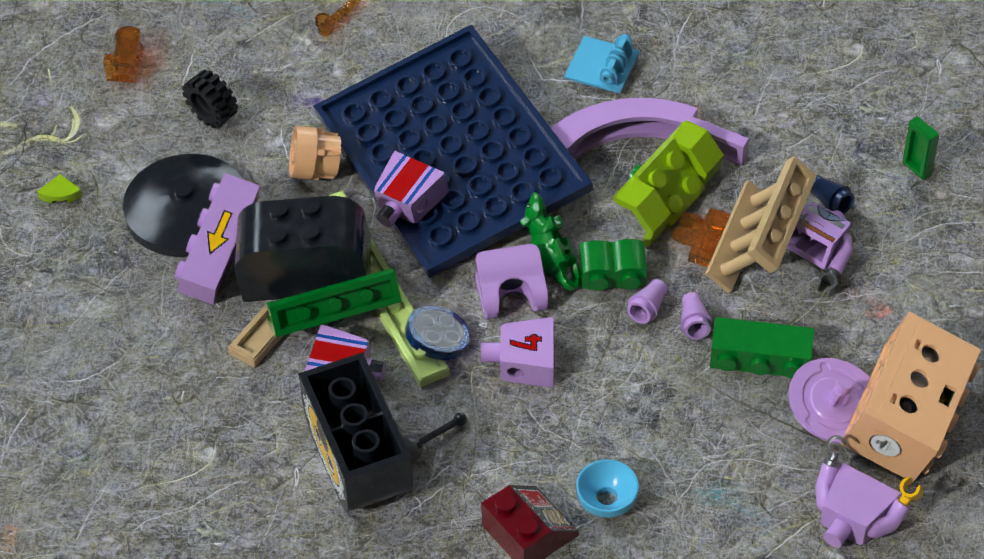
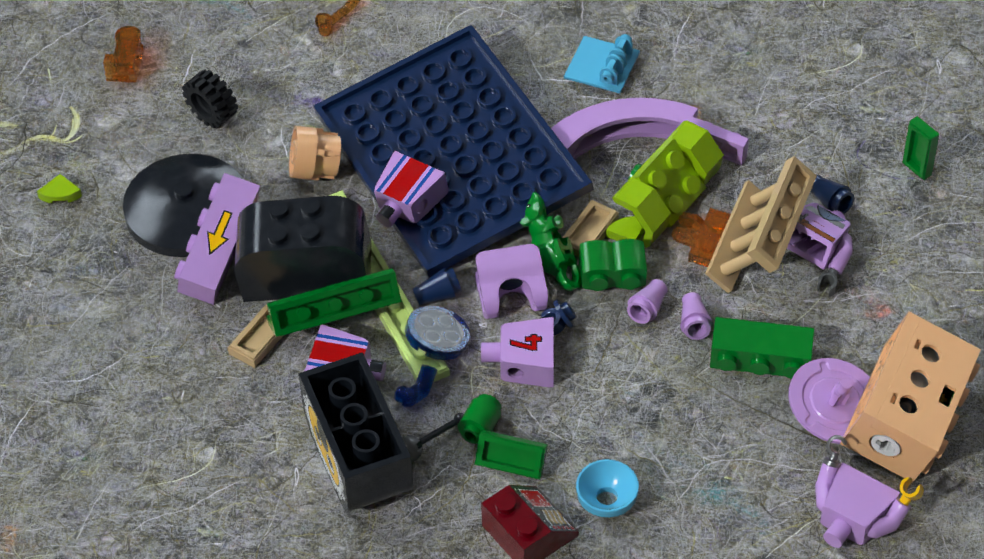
none -> clear blue arm [394,364,437,407]
none -> dark blue cone [412,268,462,306]
none -> green brick [458,394,502,444]
none -> green tile [474,430,548,480]
none -> dark blue plate [541,299,577,335]
none -> tan tile [562,200,619,257]
none -> lime tile [606,216,645,241]

